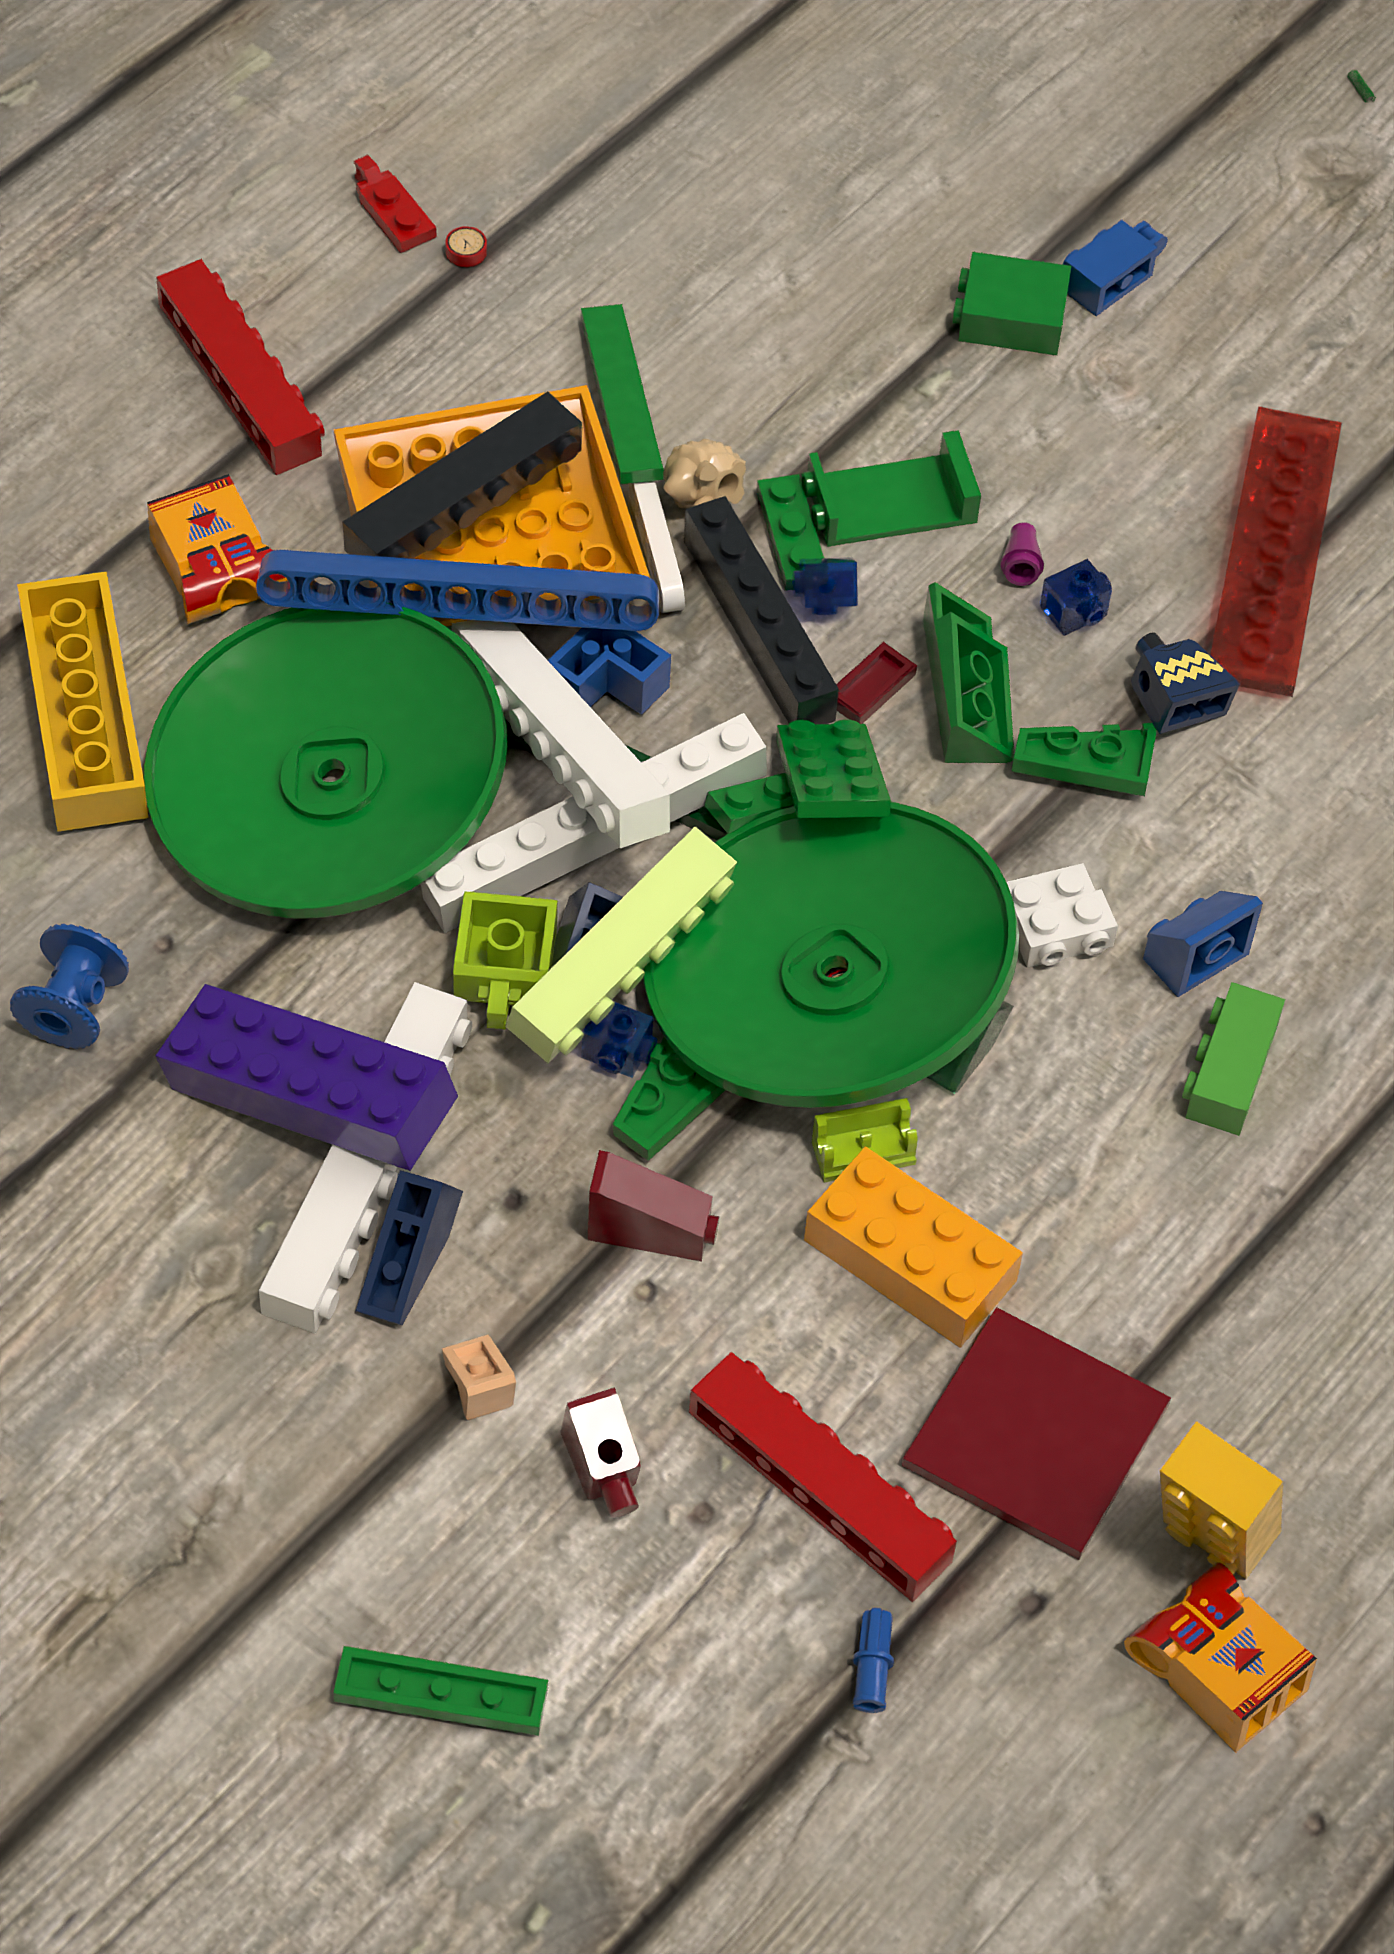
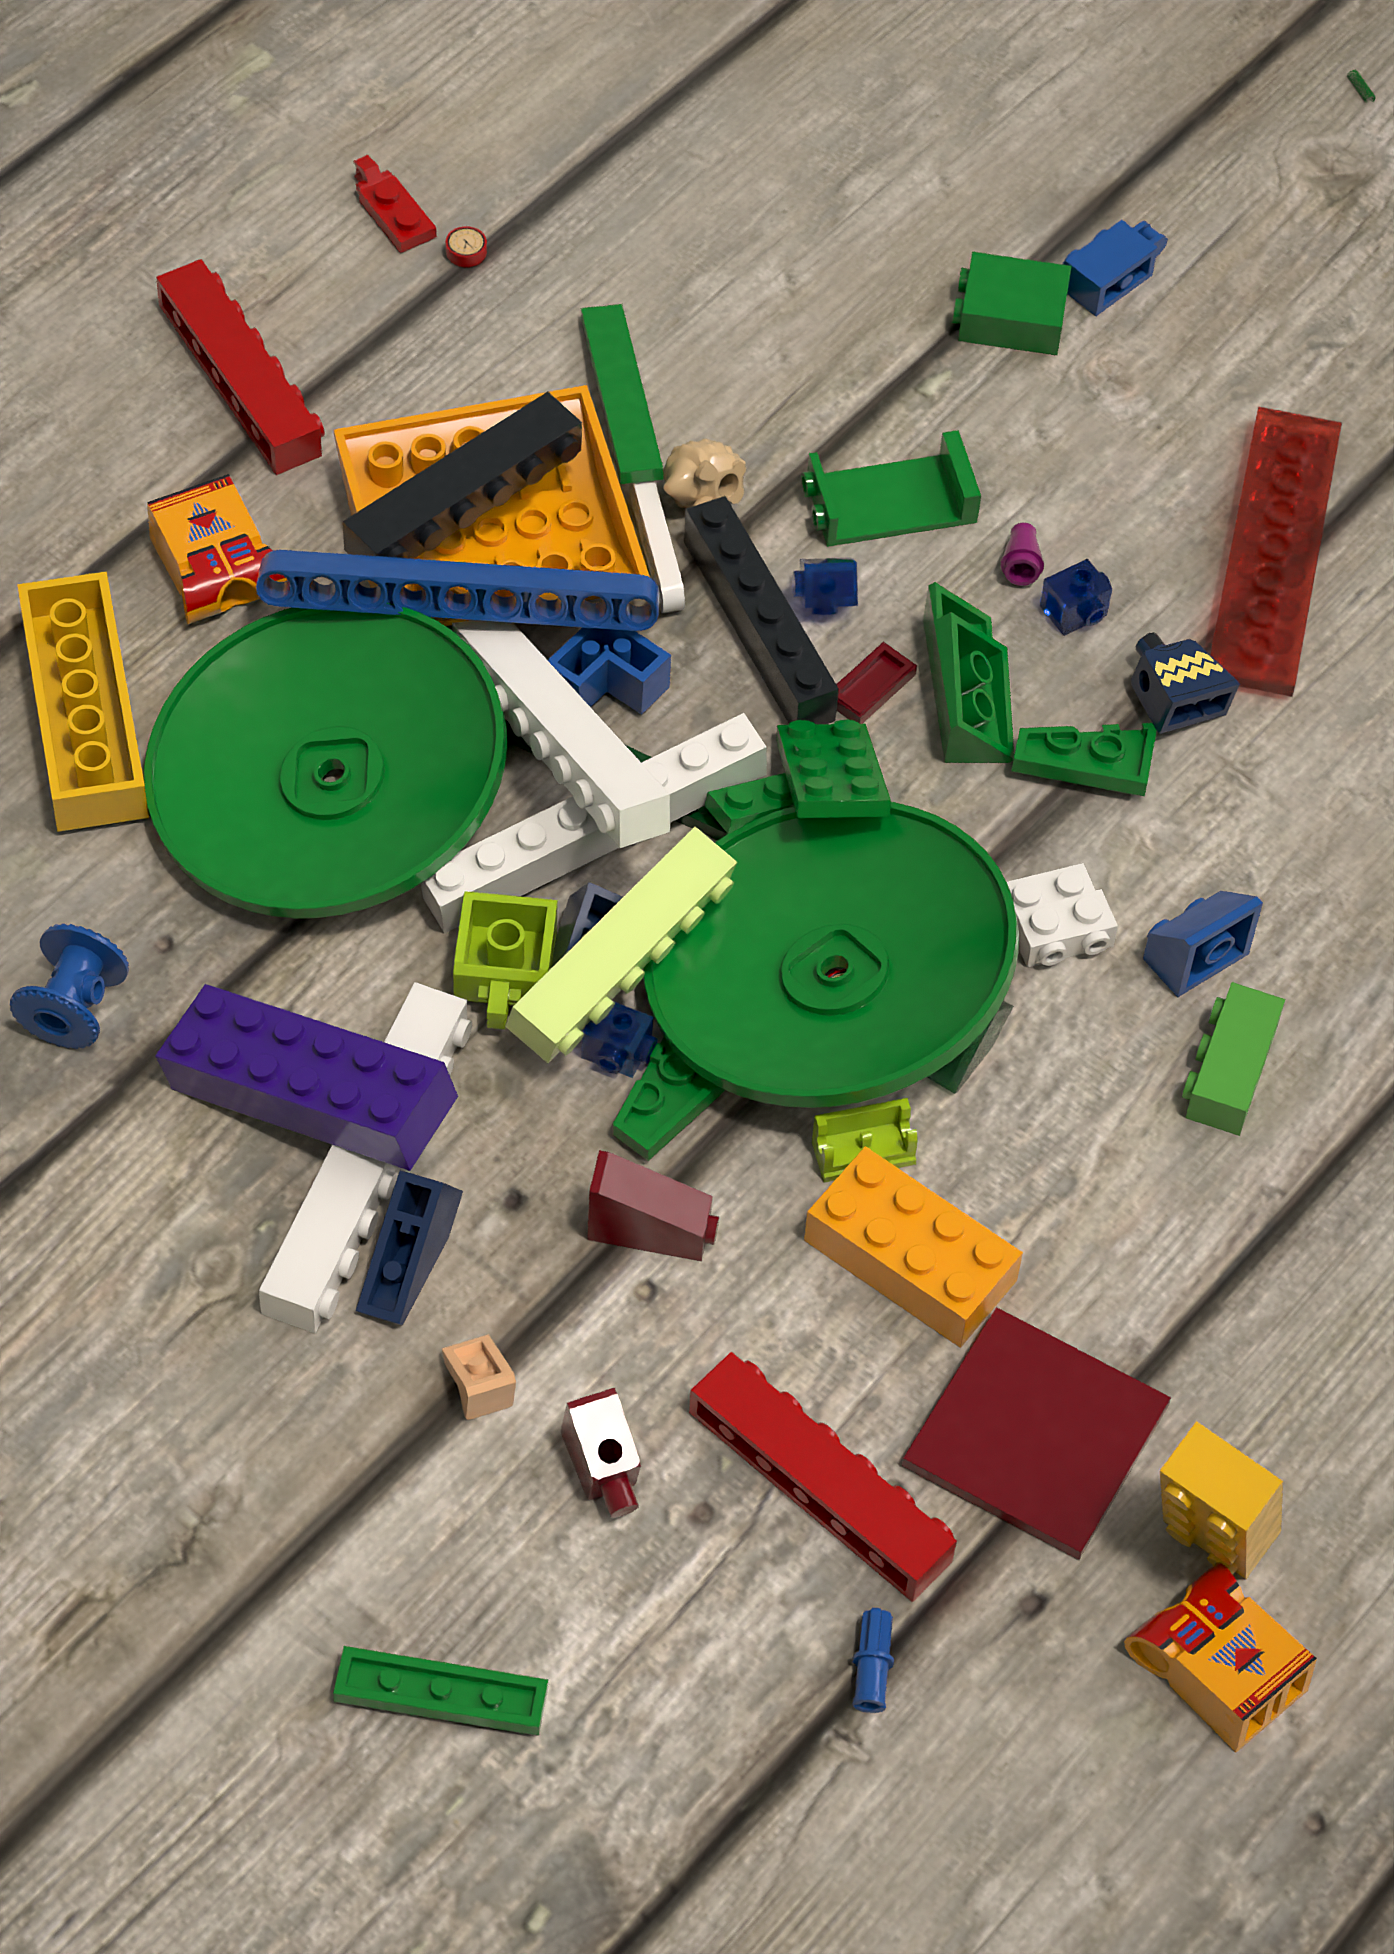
green plate [756,474,829,591] -> none

